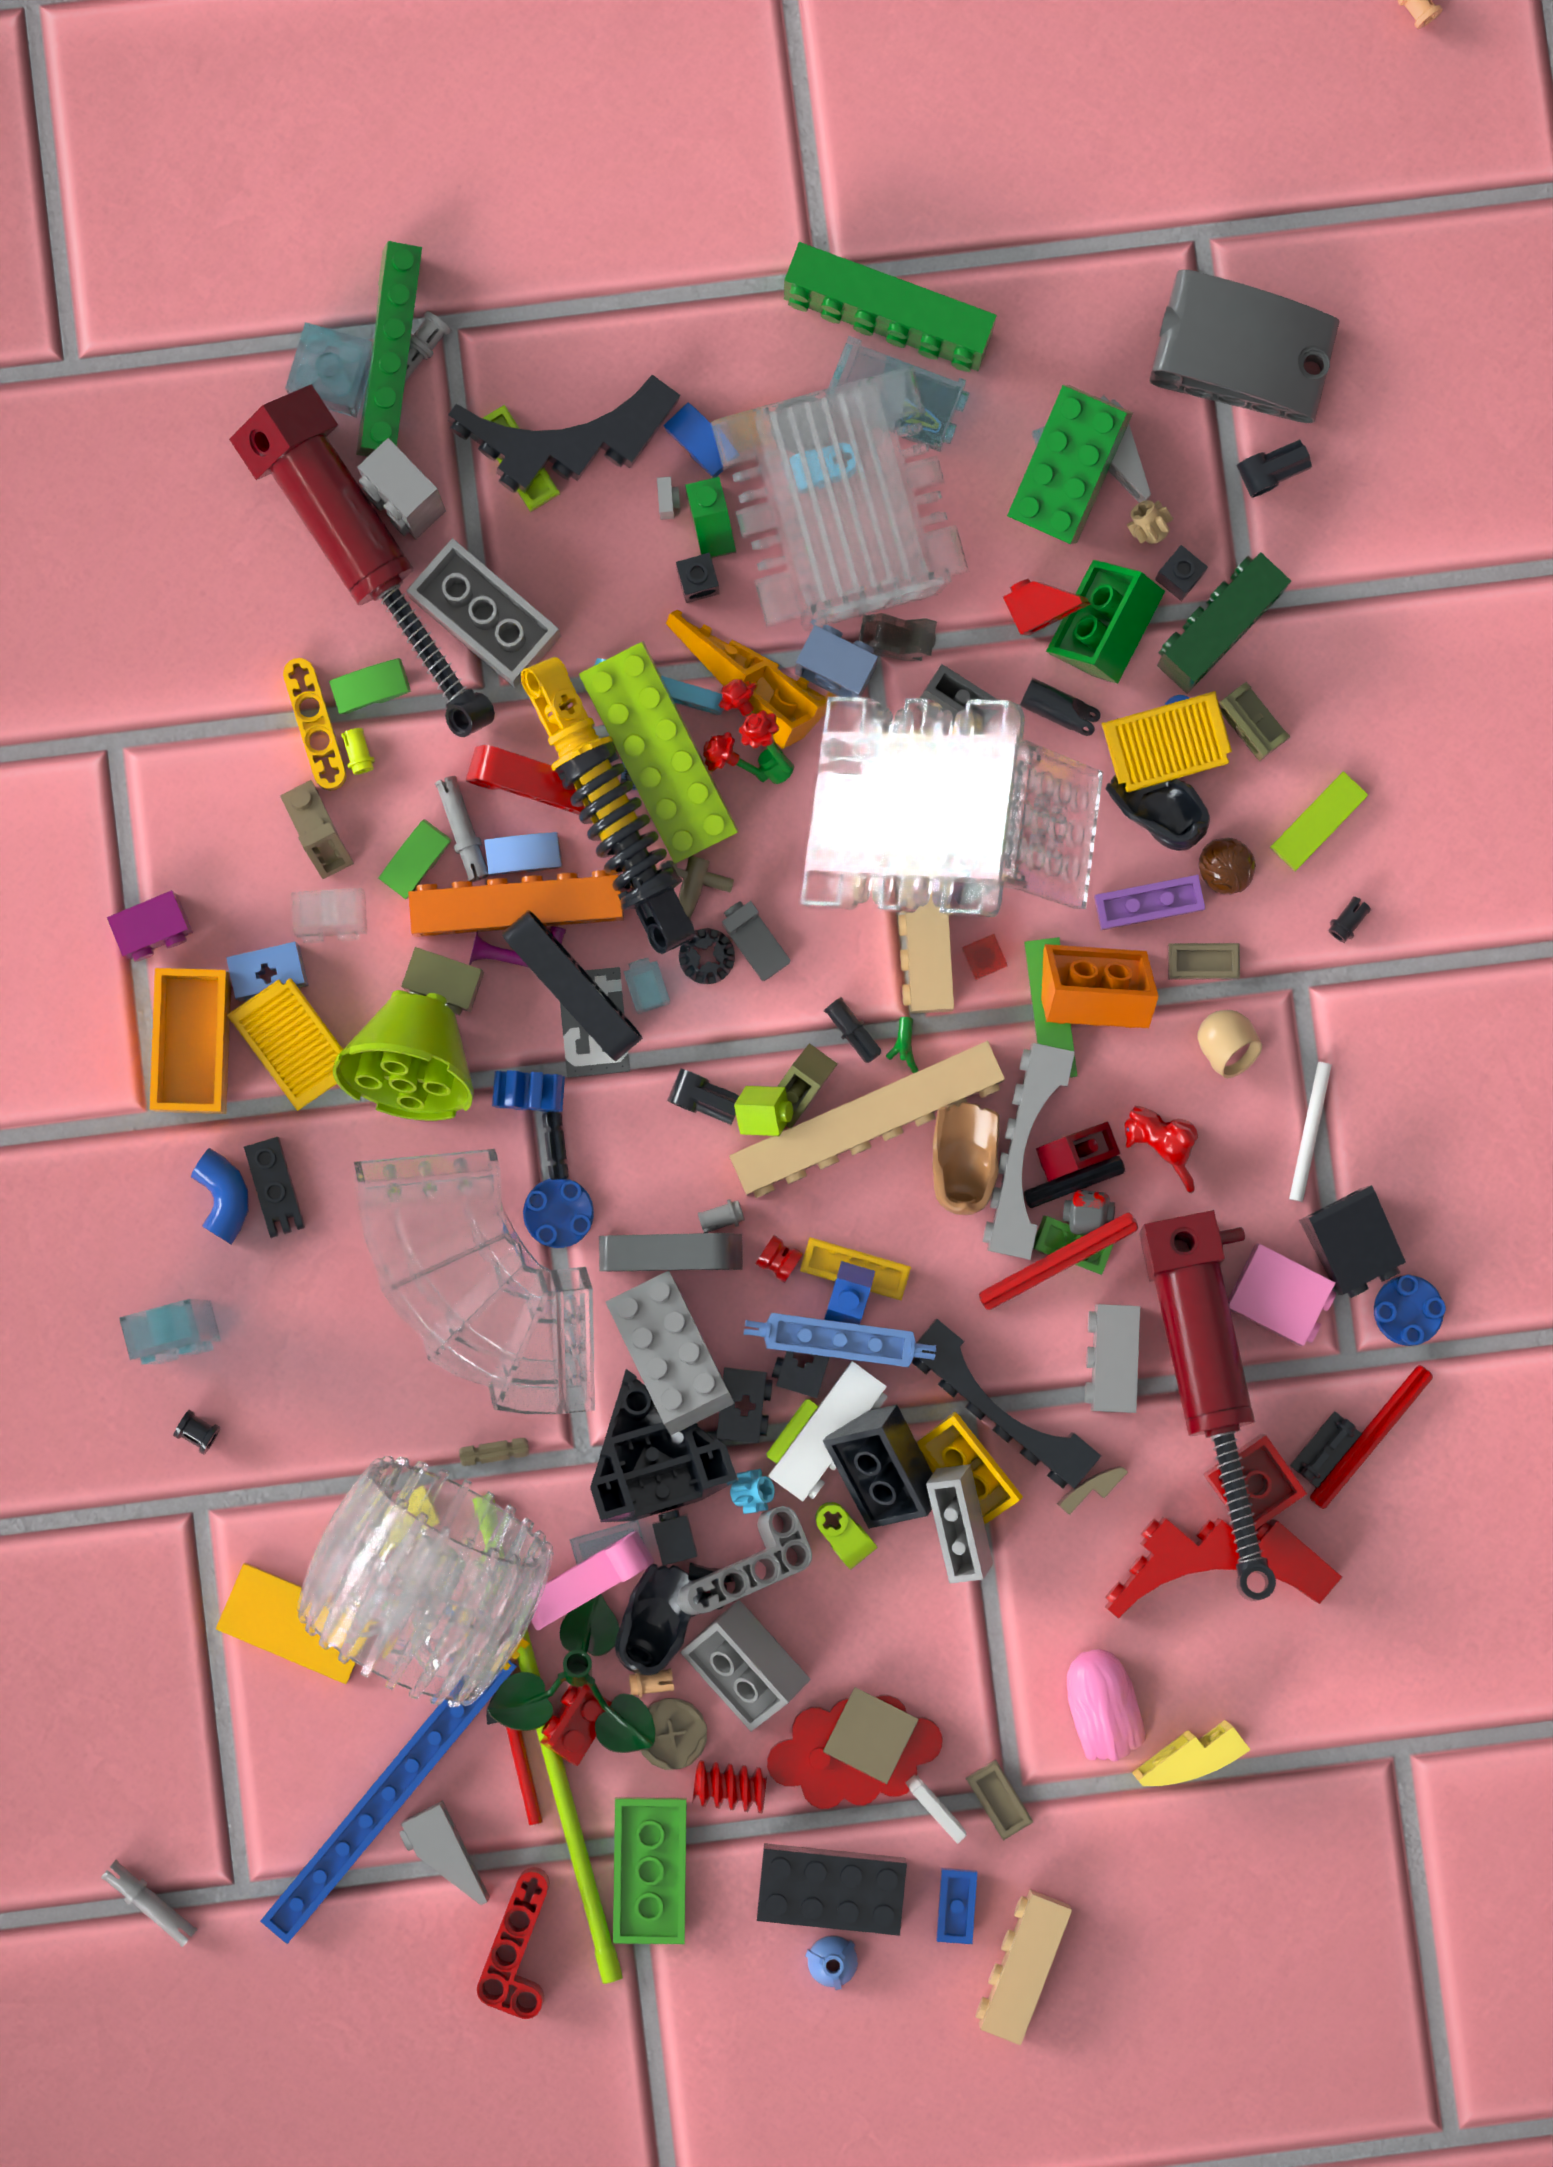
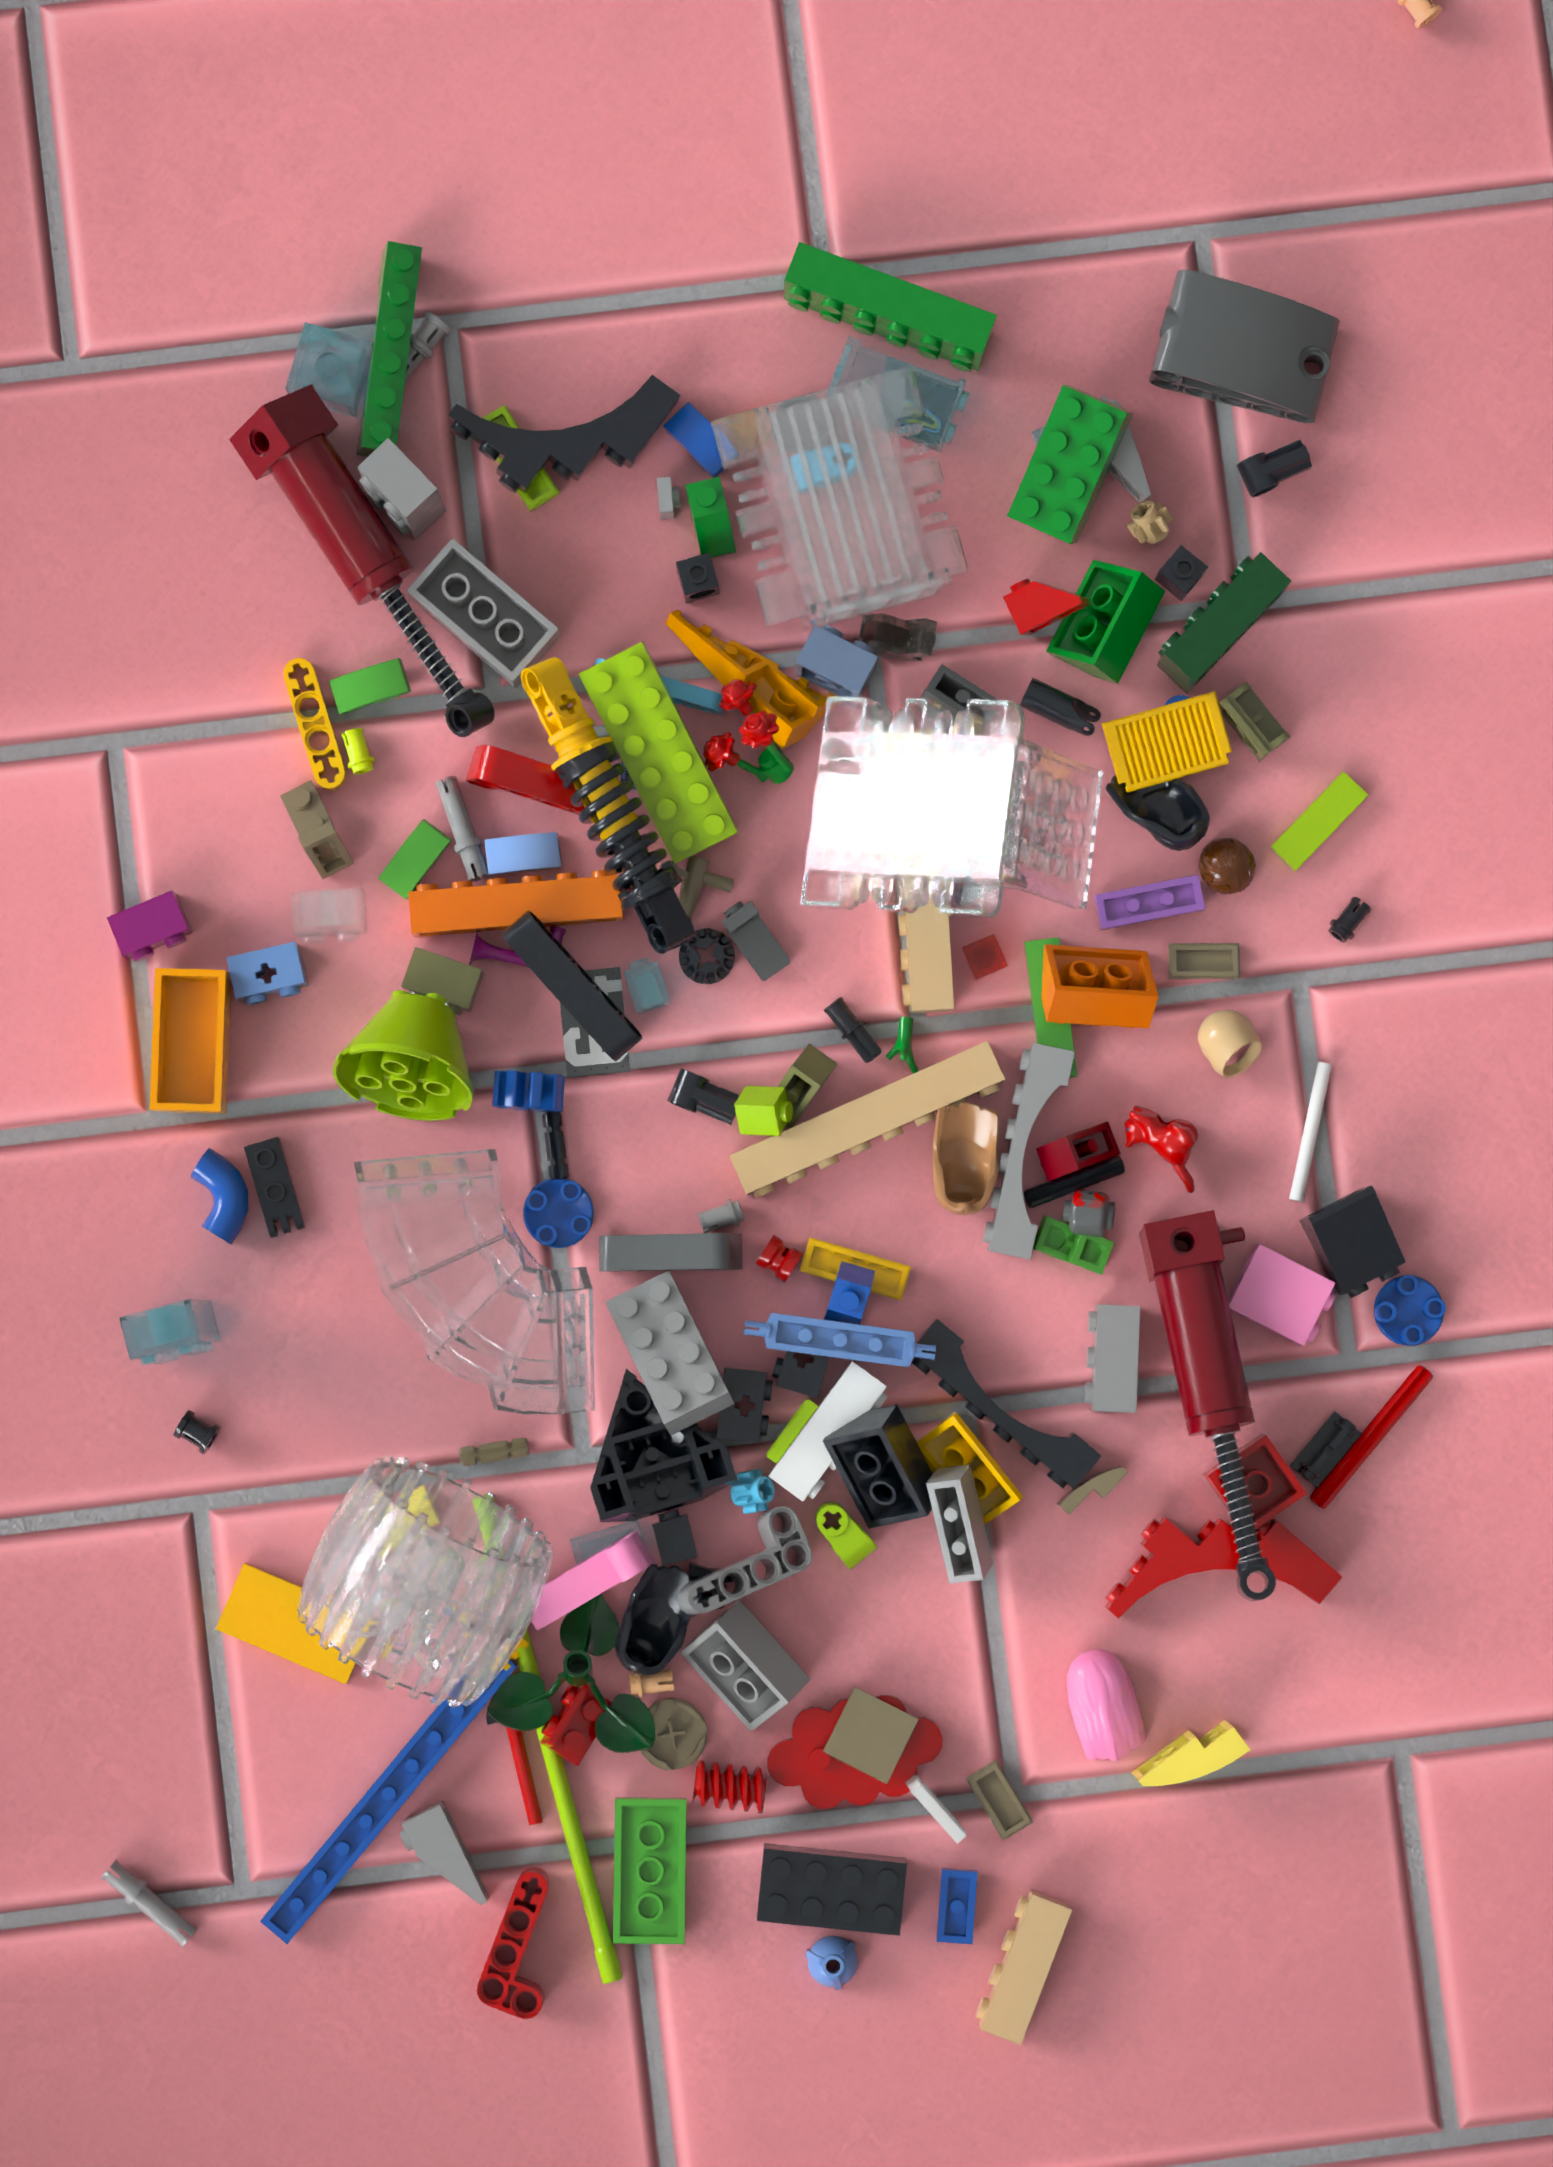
yellow window [227,978,343,1111] -> none
red axle [979,1212,1139,1310] -> none

